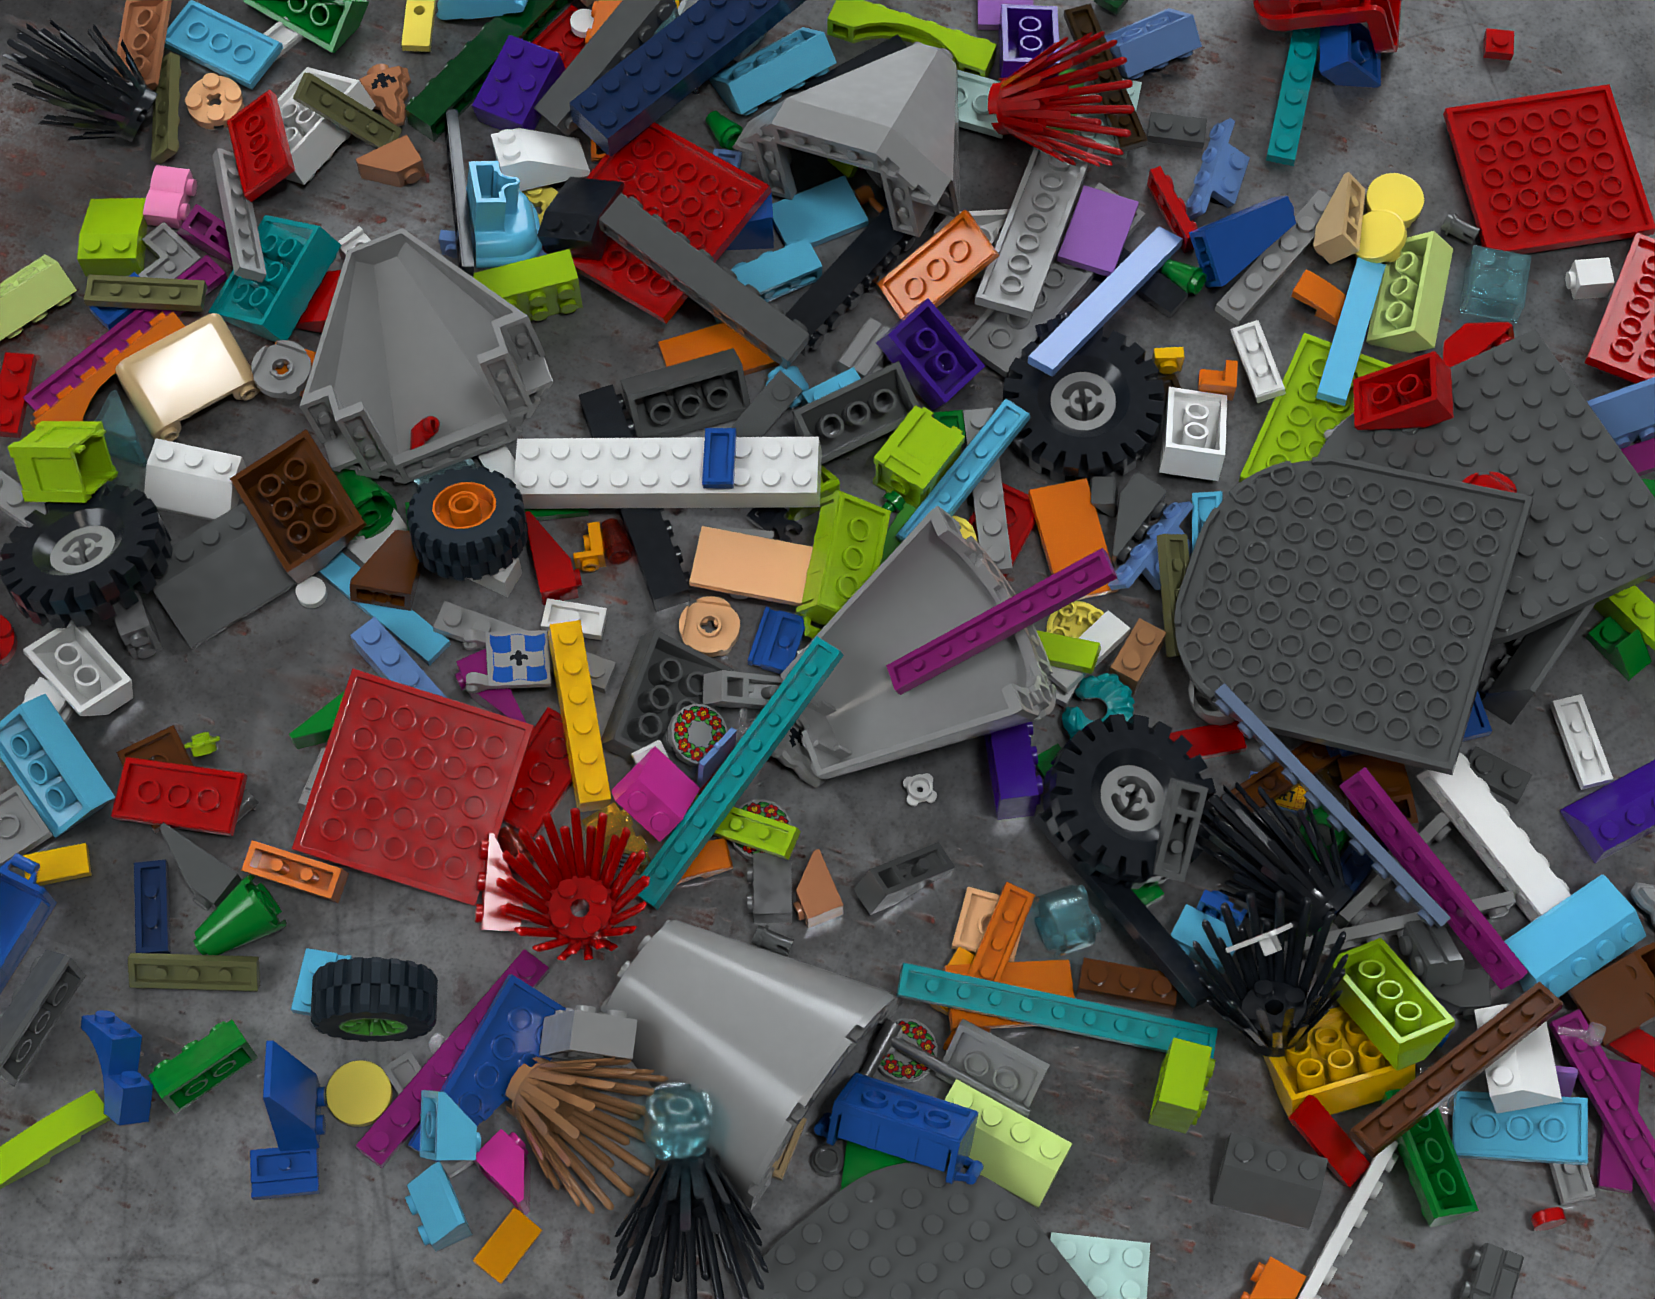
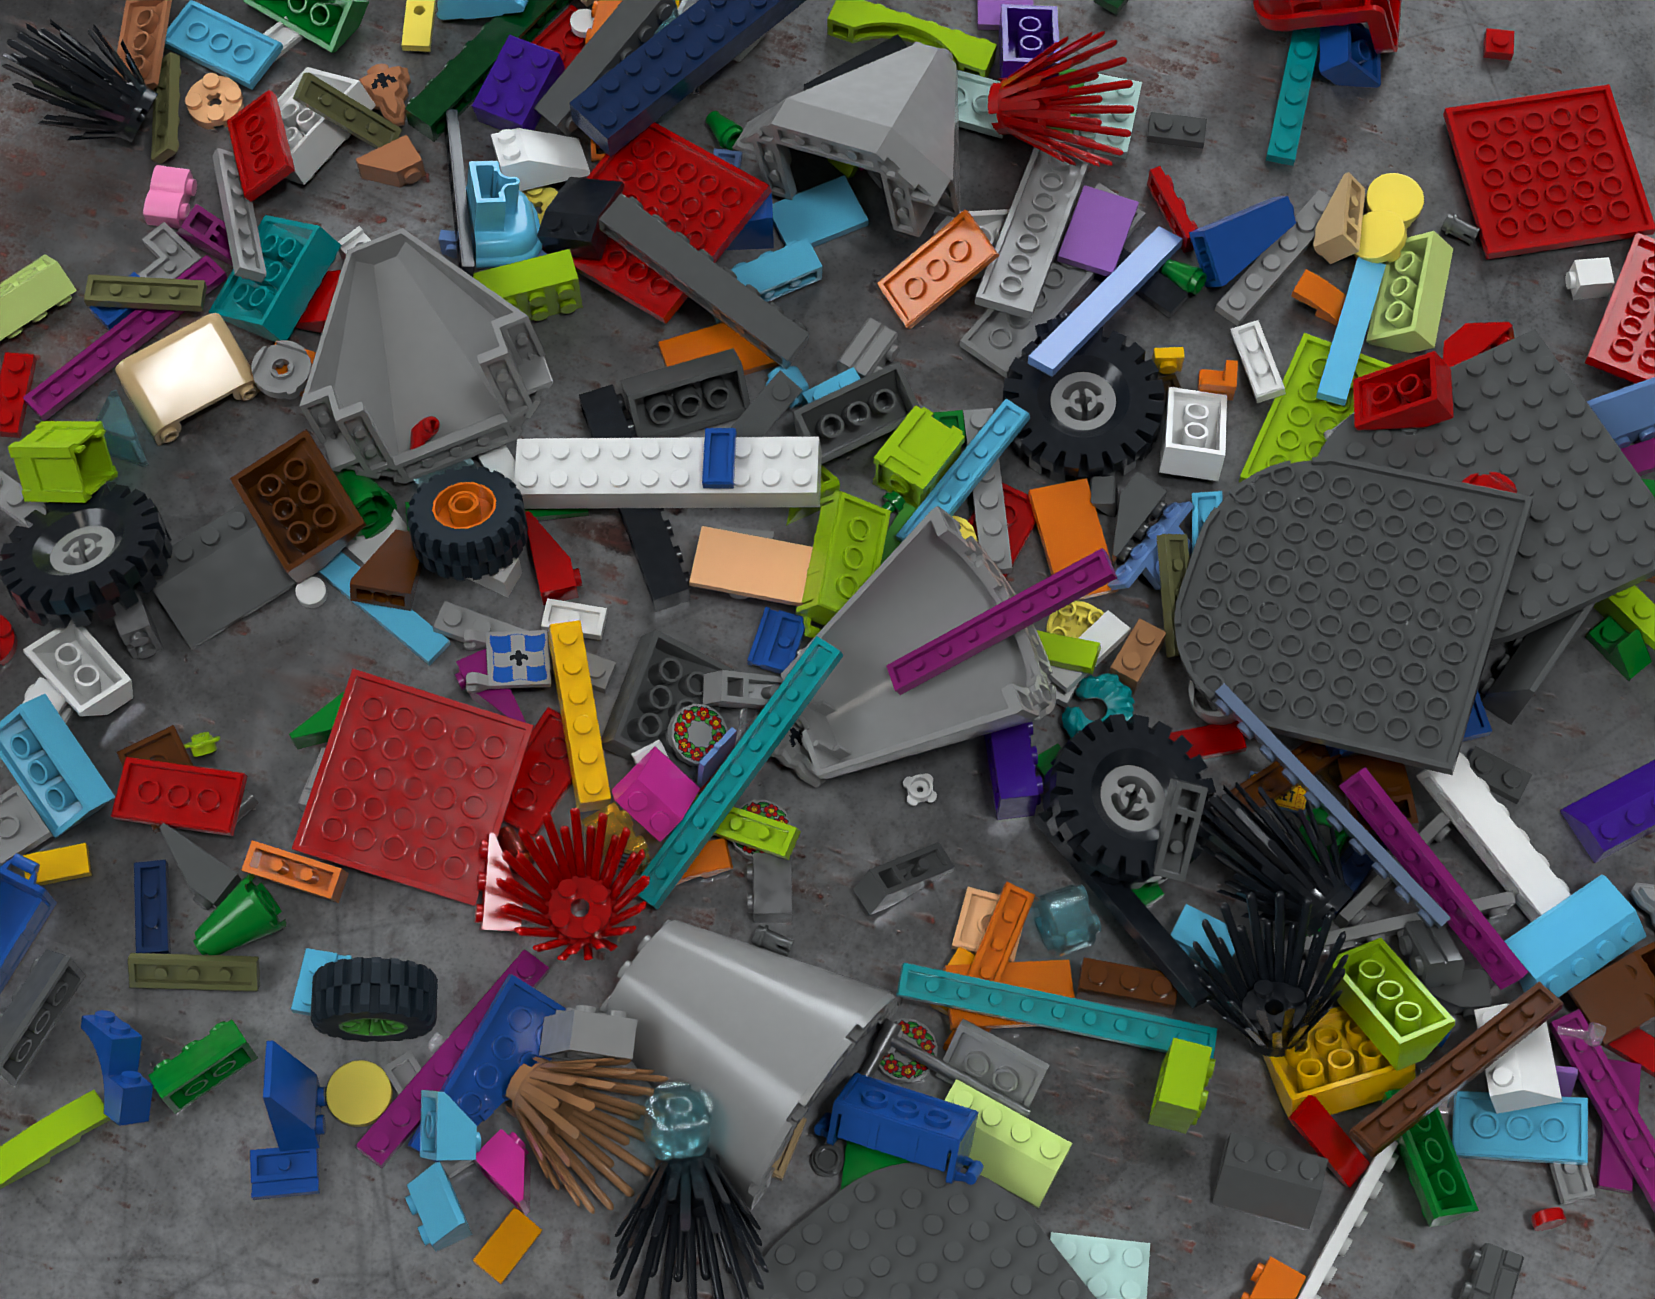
orange arch [30,311,185,429] -> none
lime slope [77,198,148,277] -> none
white slope [144,438,246,521] -> none
medium blue brick [350,616,447,698] -> none
light orange bracket [573,522,606,572] -> none
clear red cone [601,518,633,564] -> none
light nougat plate [679,596,740,657] -> none
medium azure slope [709,27,837,115] -> none
black plate [746,507,803,543] -> none
black brick [785,205,938,356] -> none
nougat slope [793,849,844,928] -> none
dark orange hand [855,185,884,213] -> none
dark purple brick [876,298,985,410] -> none
dark brown tile [1064,3,1148,152] -> none
medium blue slope [1104,8,1202,80] -> none
medium blue bracket [1186,118,1250,221] -> none
blue plate [1196,889,1248,927] -> none
white piece [1225,923,1293,956] -> none
clear light blue brick [1459,245,1531,323] -> none
white plate [1550,694,1613,790] -> none

